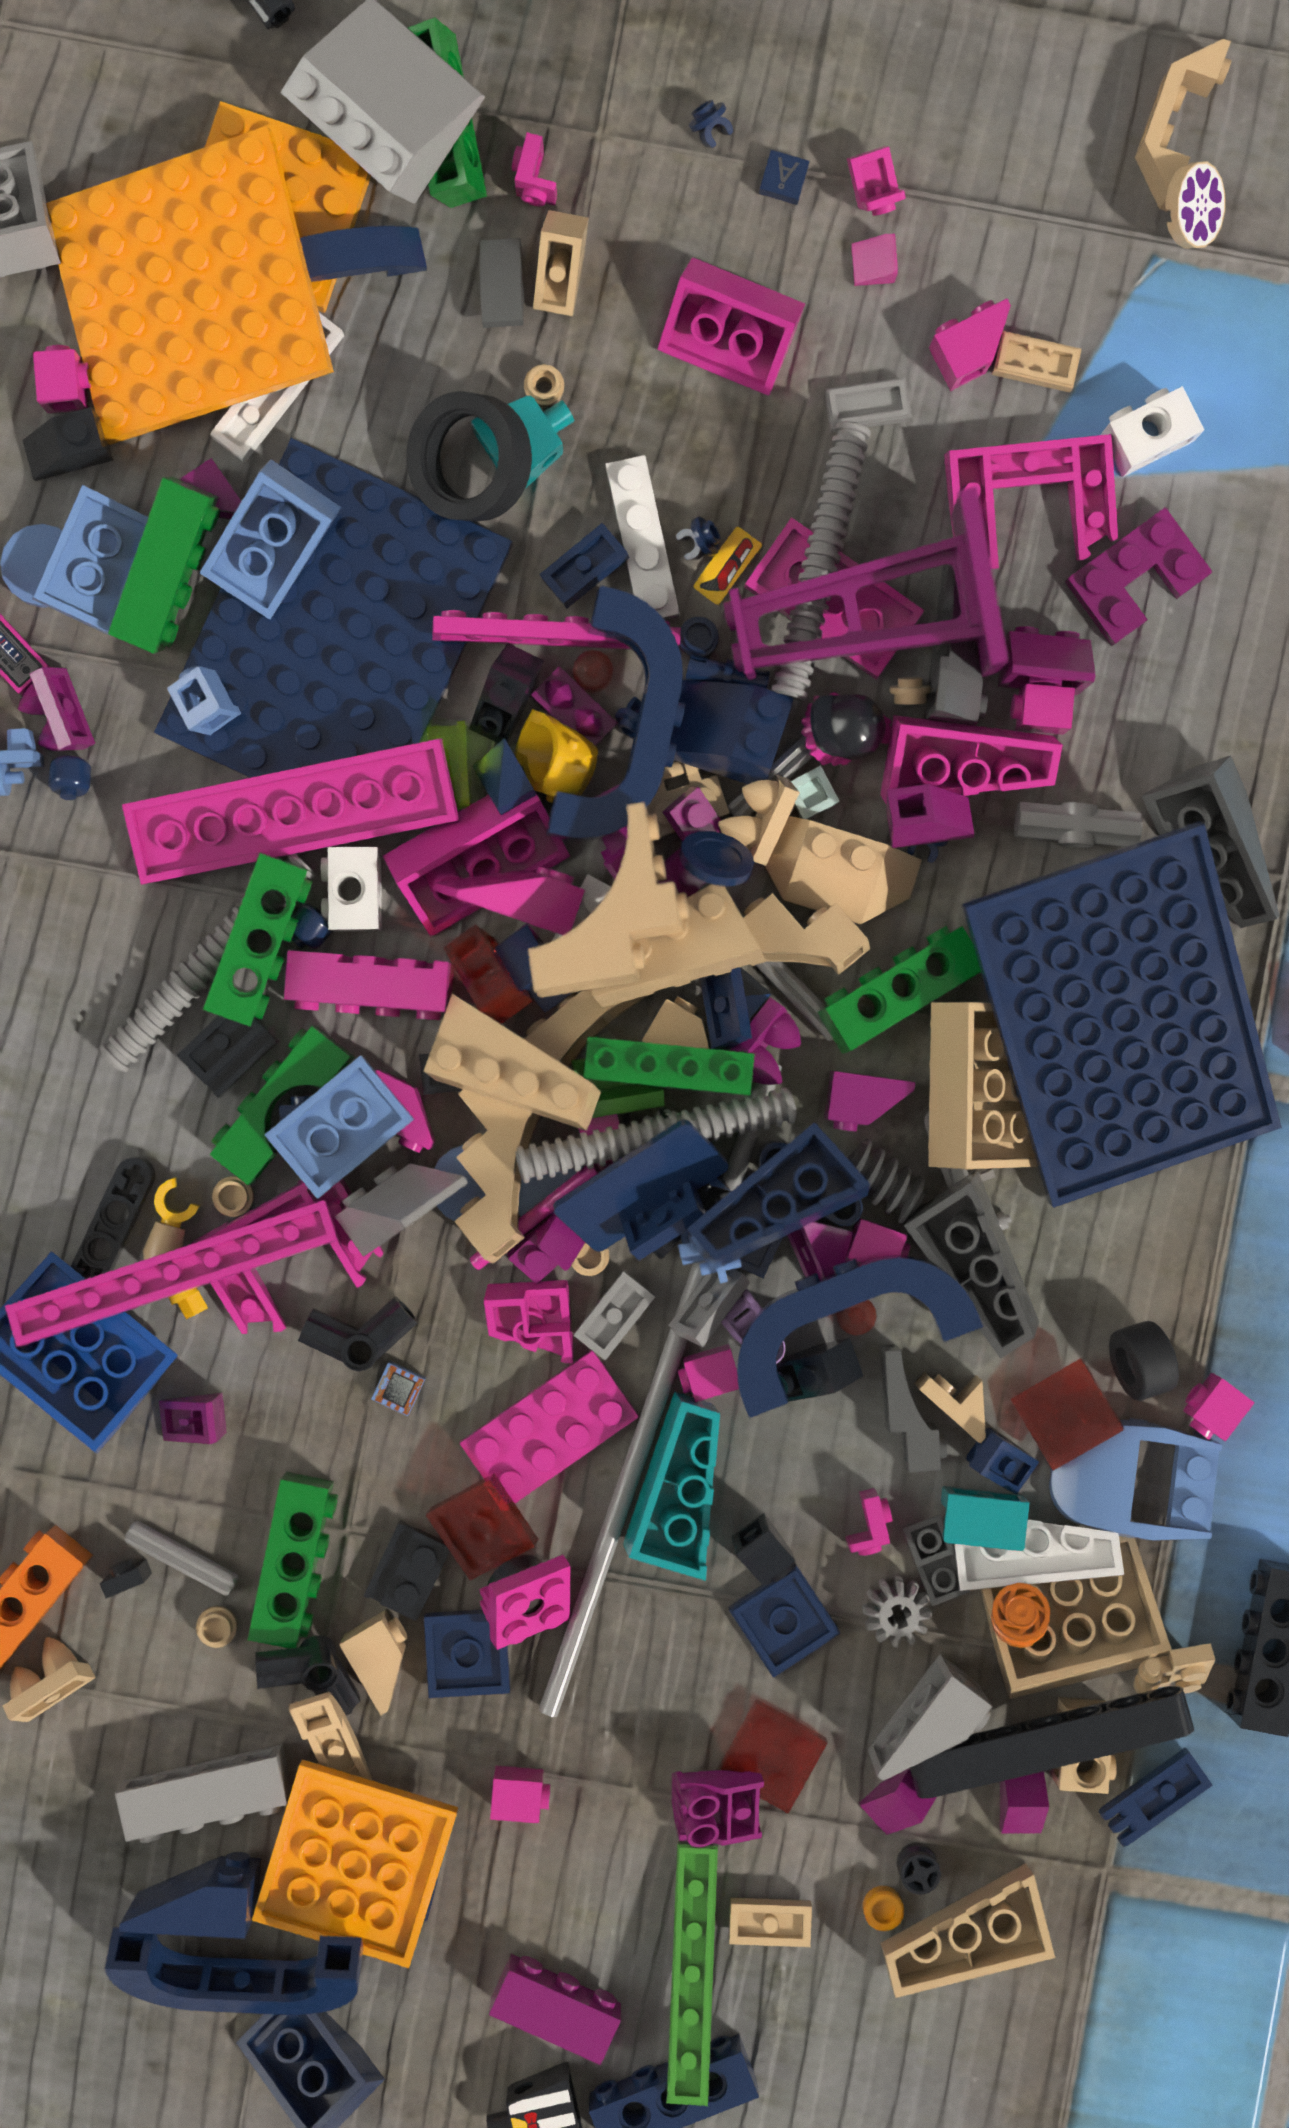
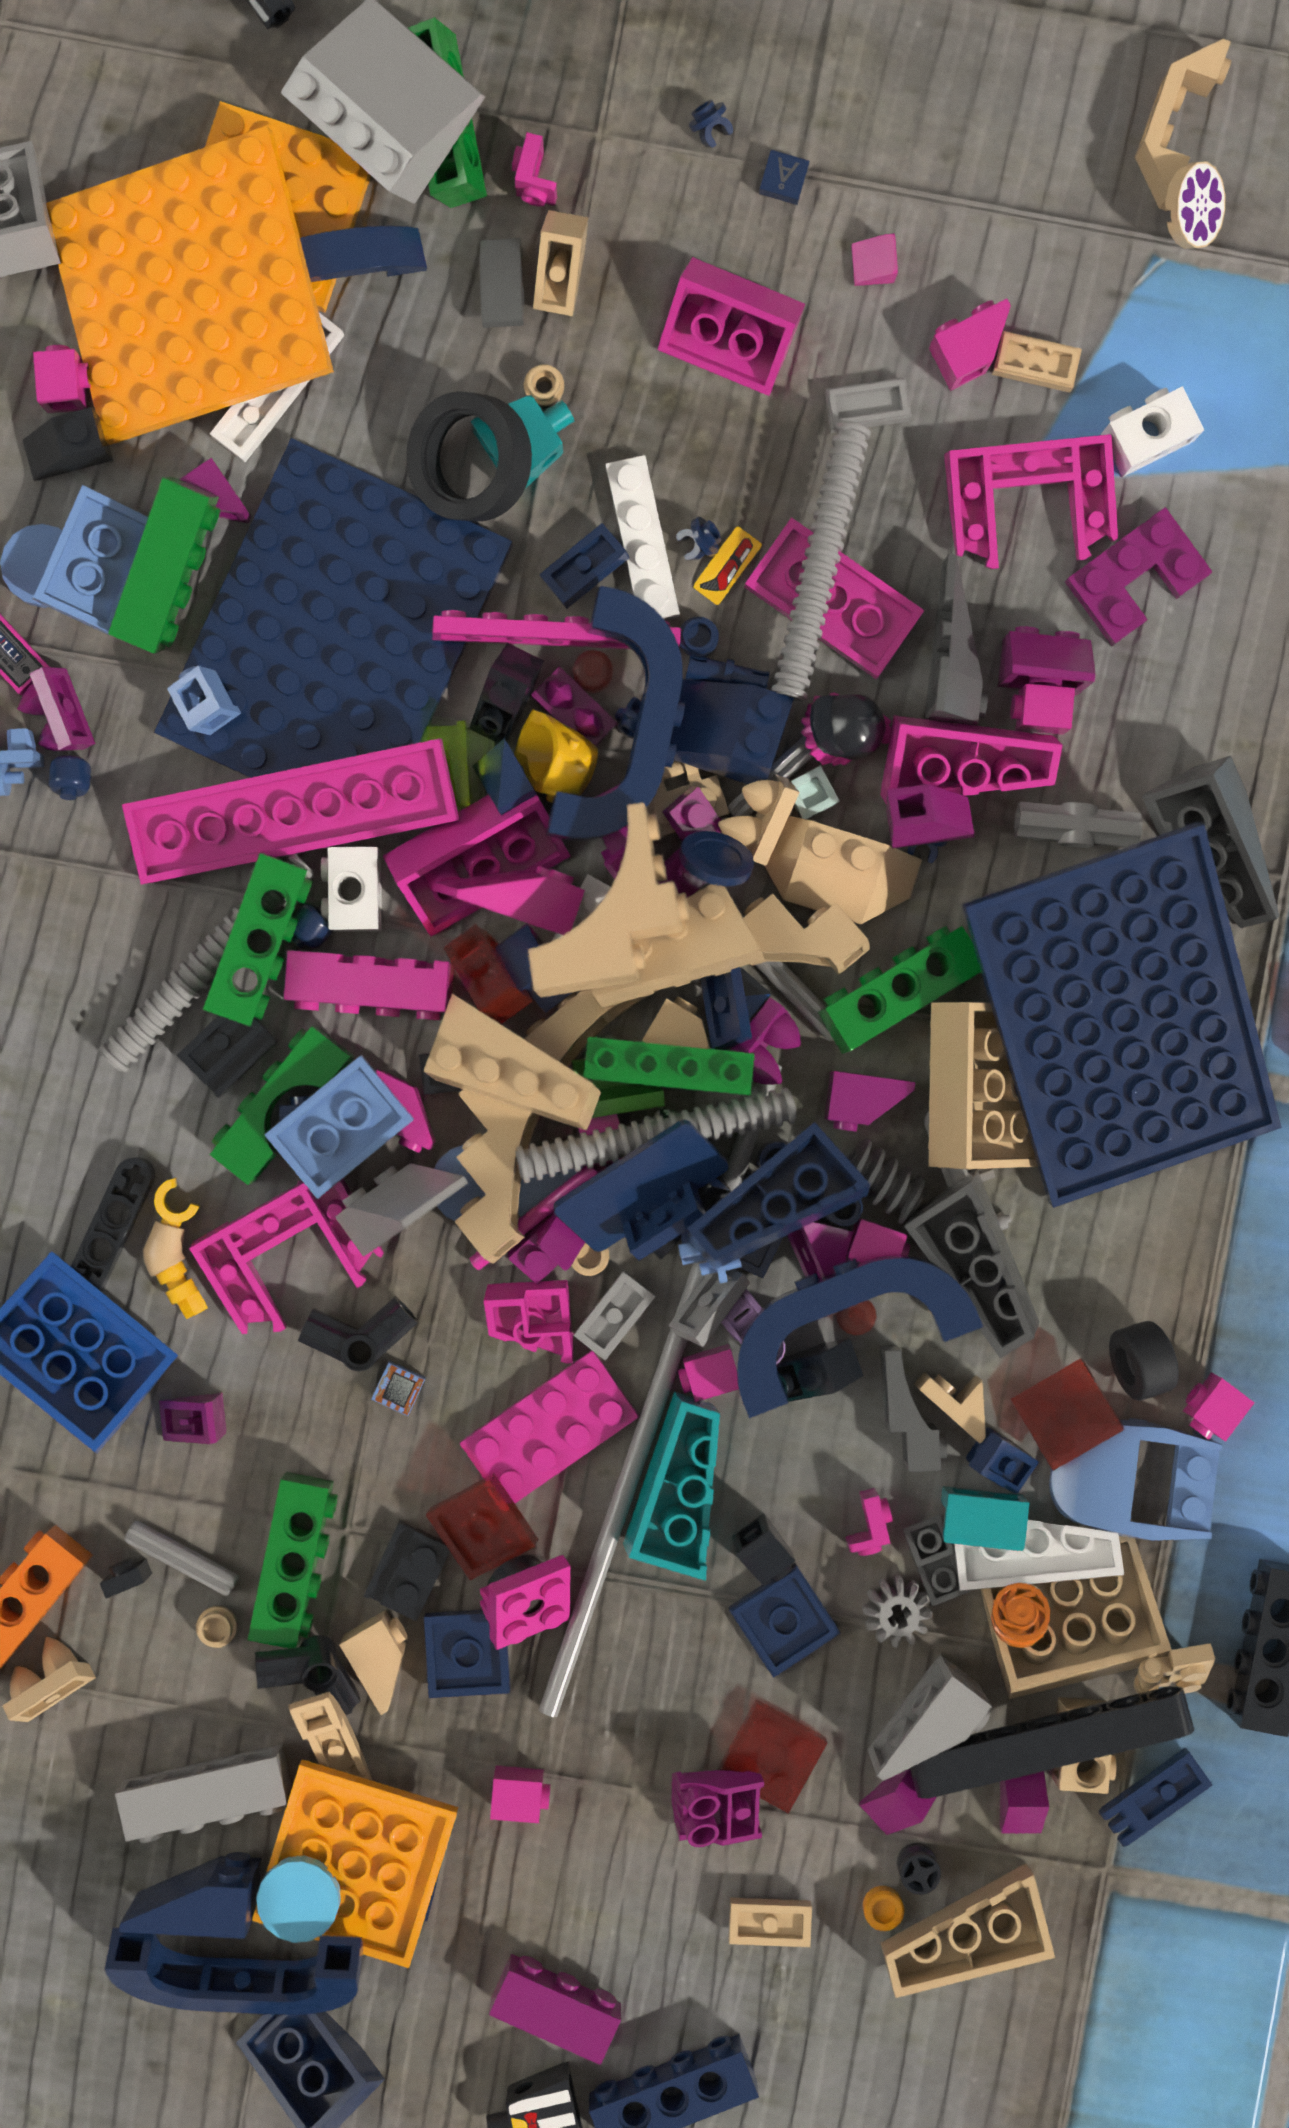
dark pink plate [5,1200,338,1346] -> none
medium blue slope [199,459,341,619] -> none
tan plate [212,1176,254,1217] -> none
bright green tile [667,1842,718,2106] -> none
magenta piece [723,487,1008,680] -> none
dark pink bracket [847,146,906,216] -> none
tan plate [890,677,931,705] -> none
none -> medium azure tile [256,1856,341,1943]

